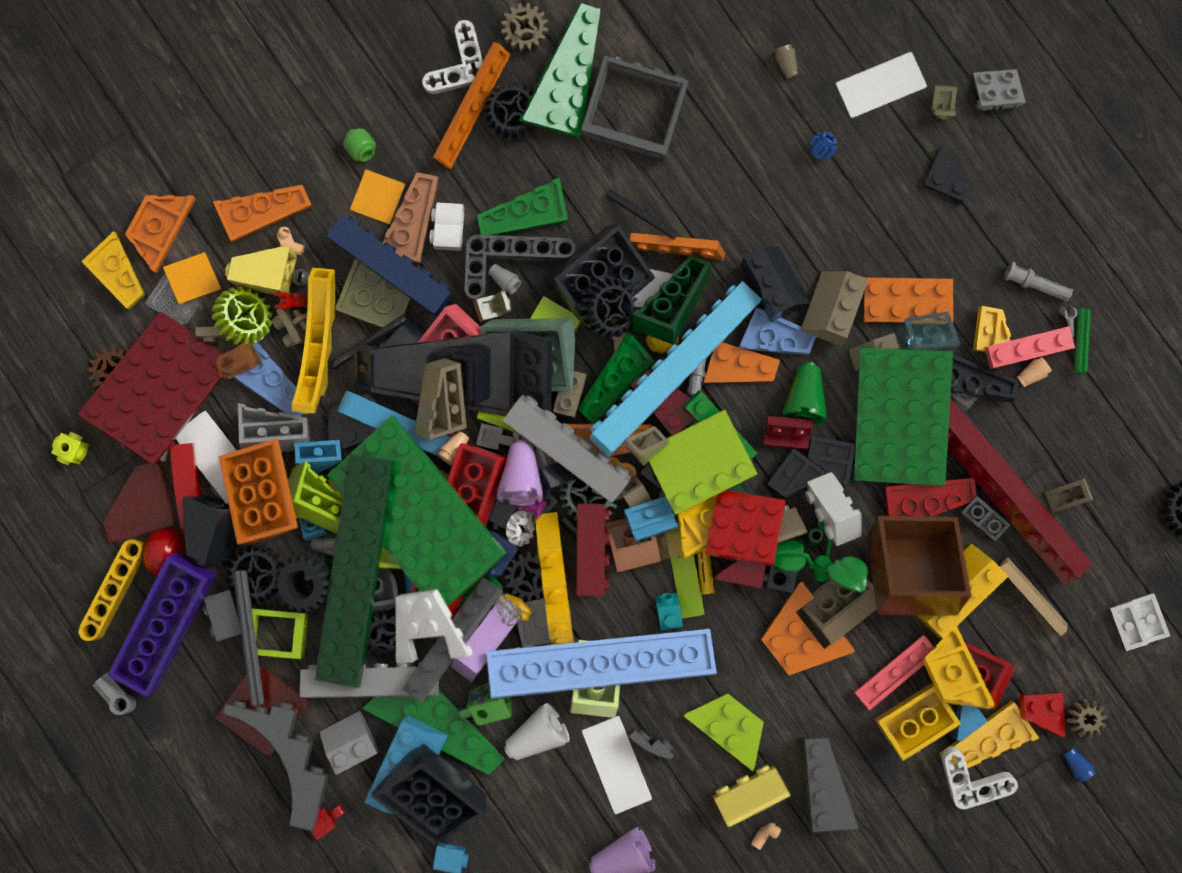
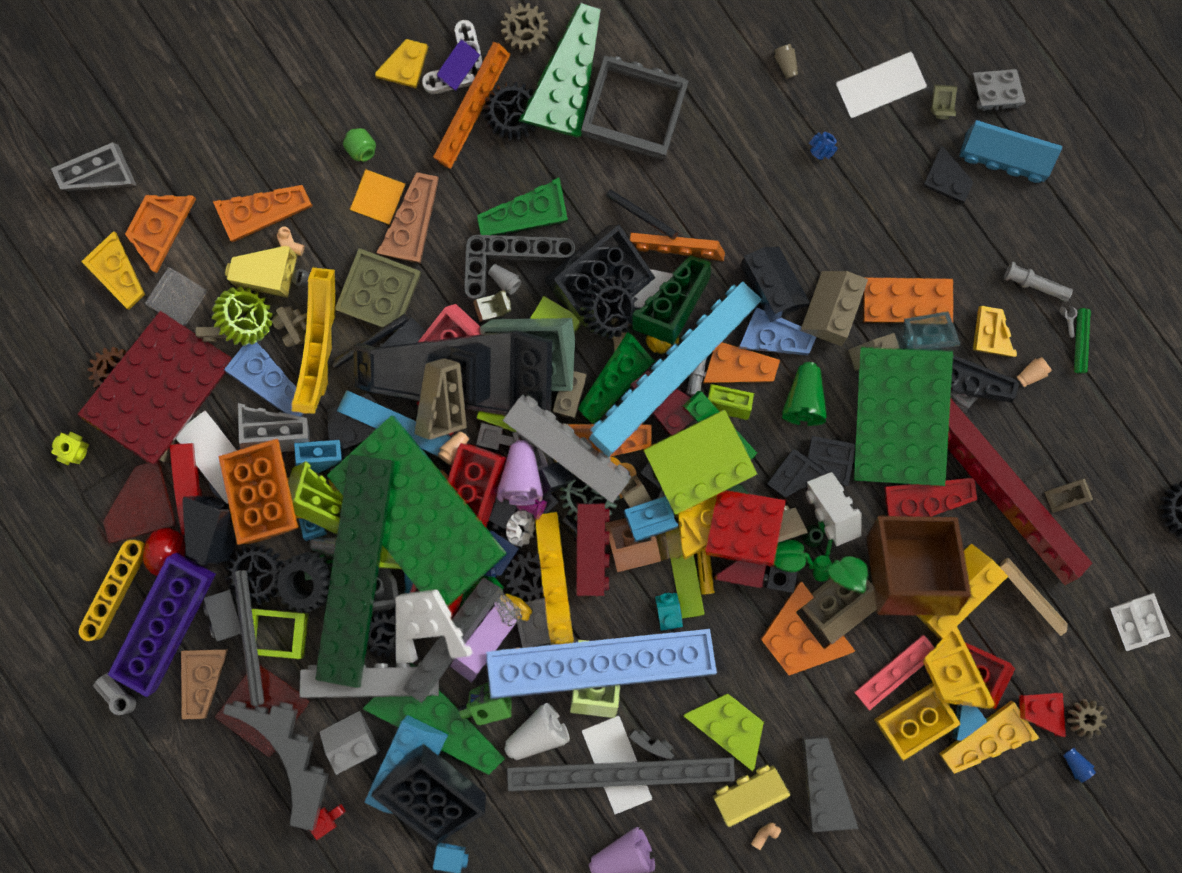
light orange piece [163,252,221,304] -> none
clear orange piece [217,341,262,379] -> none
red plate [274,292,308,309] -> none
dark blue brick [327,215,452,317] -> none
white brick [430,203,464,251] -> none
dark tan slope [624,426,669,466] -> none
dark red bracket [764,416,813,450] -> none
white beam [941,746,1018,809] -> none
dark grey slope [962,496,1010,541] -> none
coral plate [985,326,1075,369] -> none
none -> light grey wedge [51,142,137,191]
none -> medium nougat wing [181,649,228,719]
none -> yellow wing [375,39,428,88]
none -> dark purple slope [437,39,480,91]
none -> dark grey plate [507,757,735,791]
none -> lime slope [708,384,754,420]
none -> dark azure slope [959,120,1062,183]

